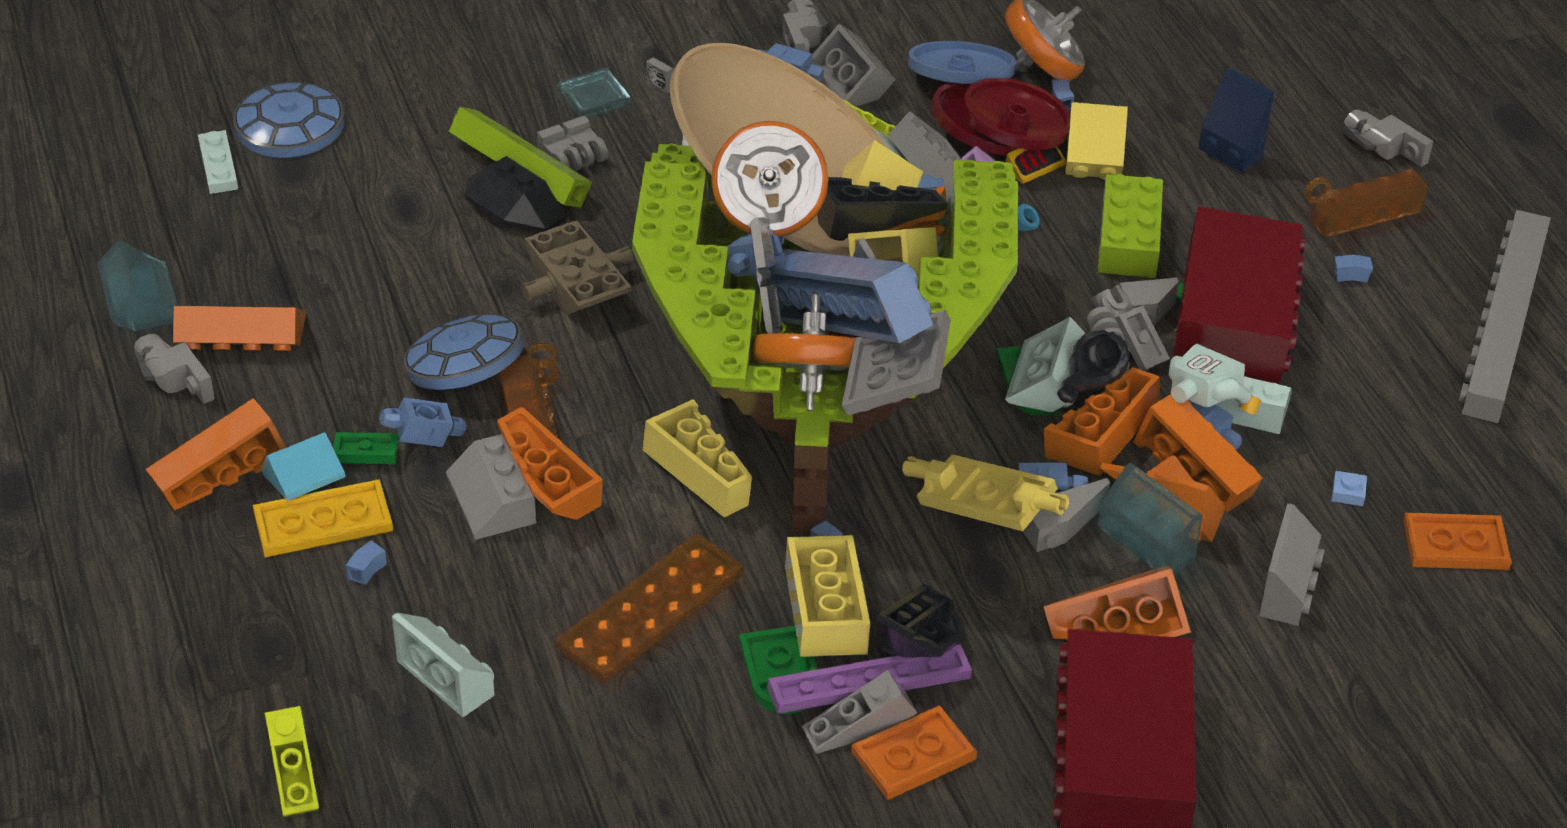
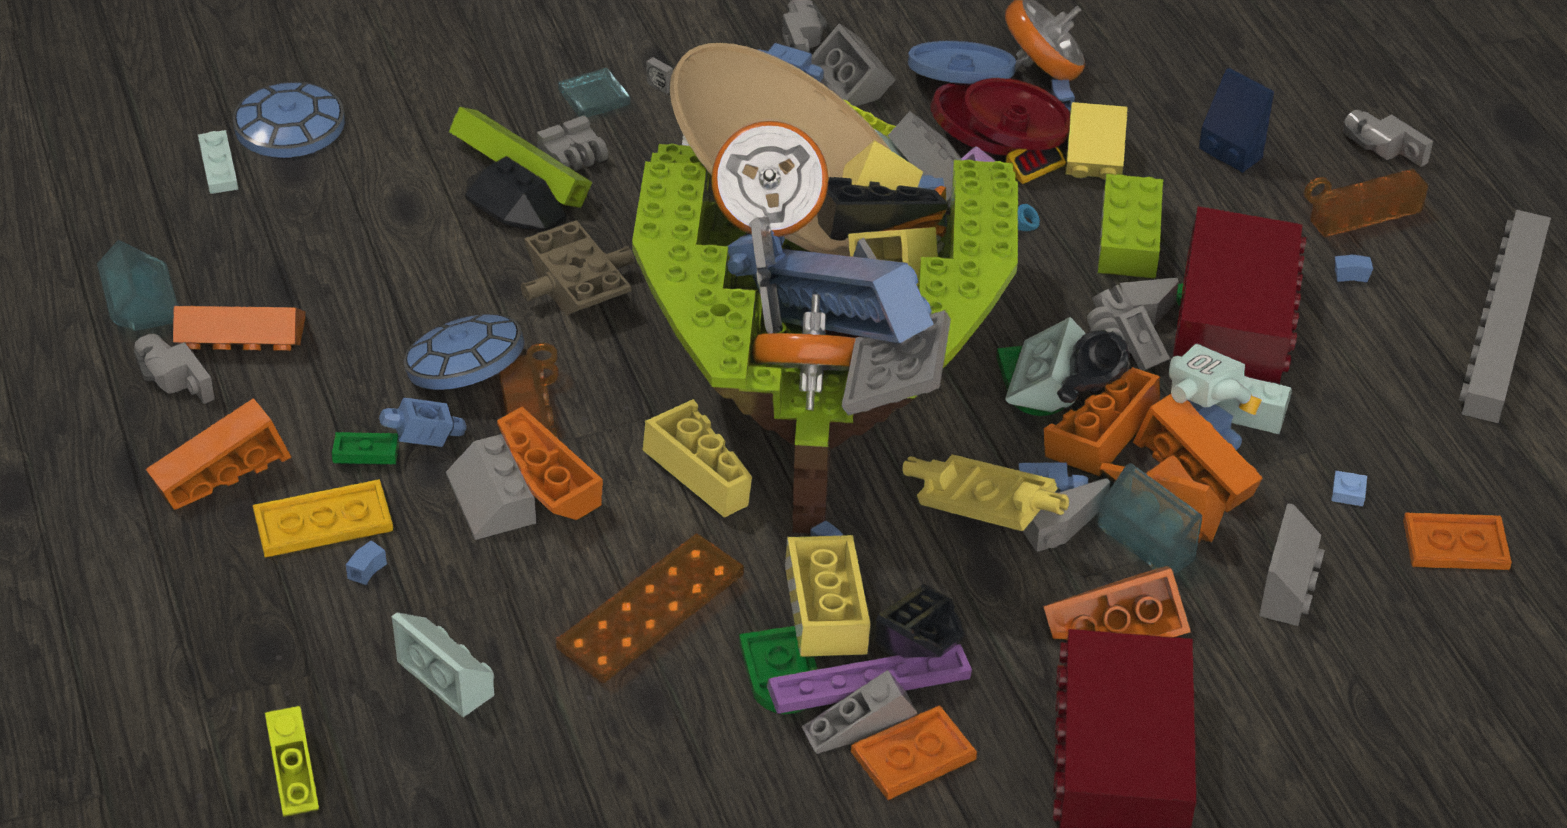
medium azure slope [261,432,346,501] -> none

